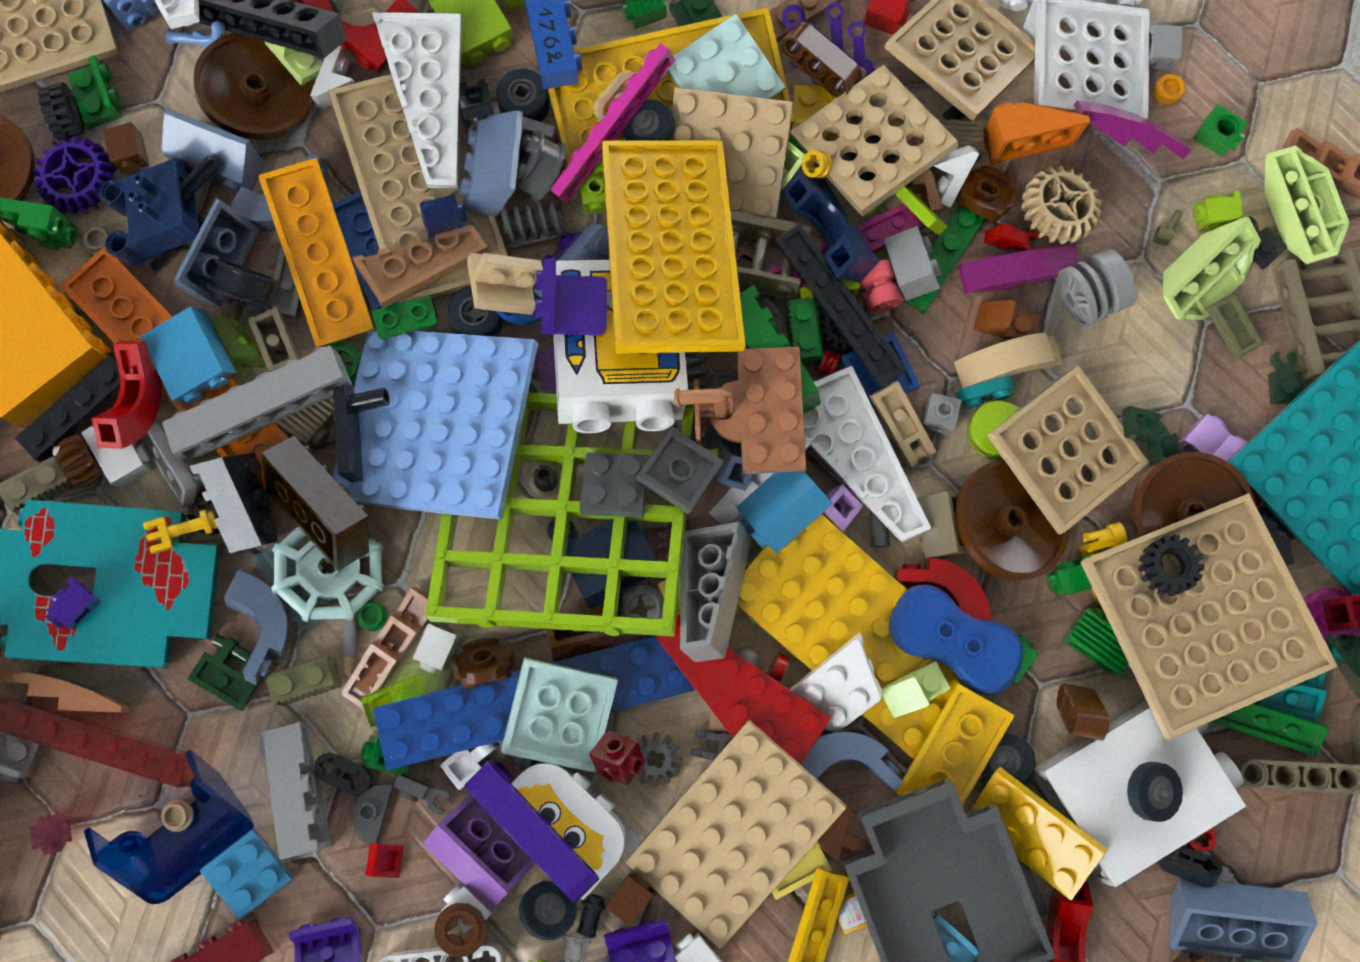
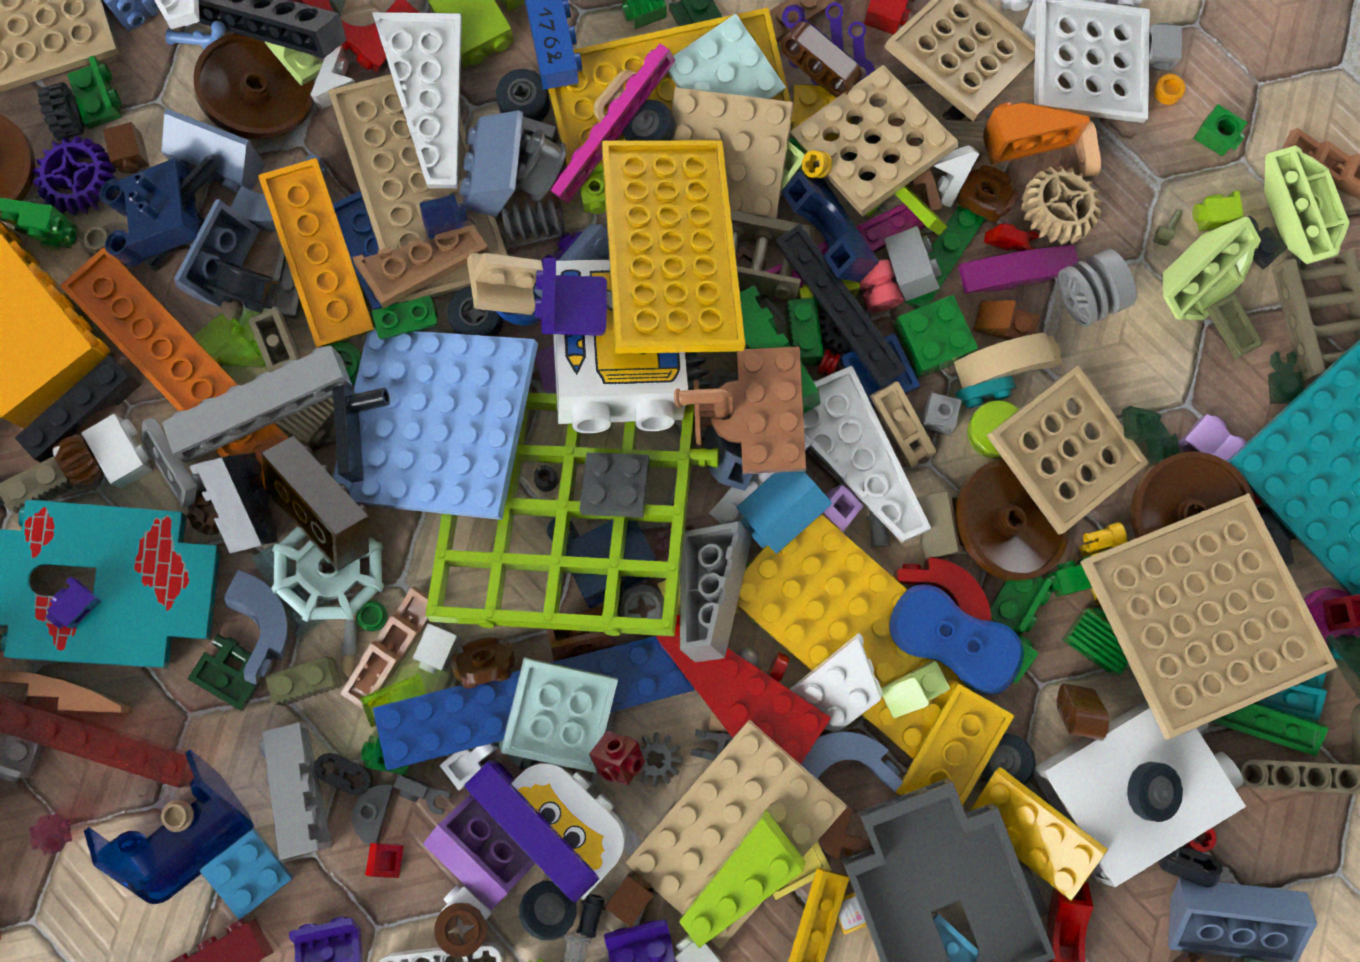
red arch [91,341,162,449] -> none
dark azure brick [140,306,237,404] -> none
yellow hinge [143,509,218,554] -> none
black hinge [460,78,494,121] -> none
dark grey plate [636,426,724,514] -> none
magenta slope [1074,100,1192,159] -> none
black tyre [1138,535,1205,596] -> none
none -> lime wedge [679,809,806,948]
none -> green brick [893,294,978,379]
none -> green bracket [990,576,1053,635]
none -> light nougat beam [1075,122,1101,177]

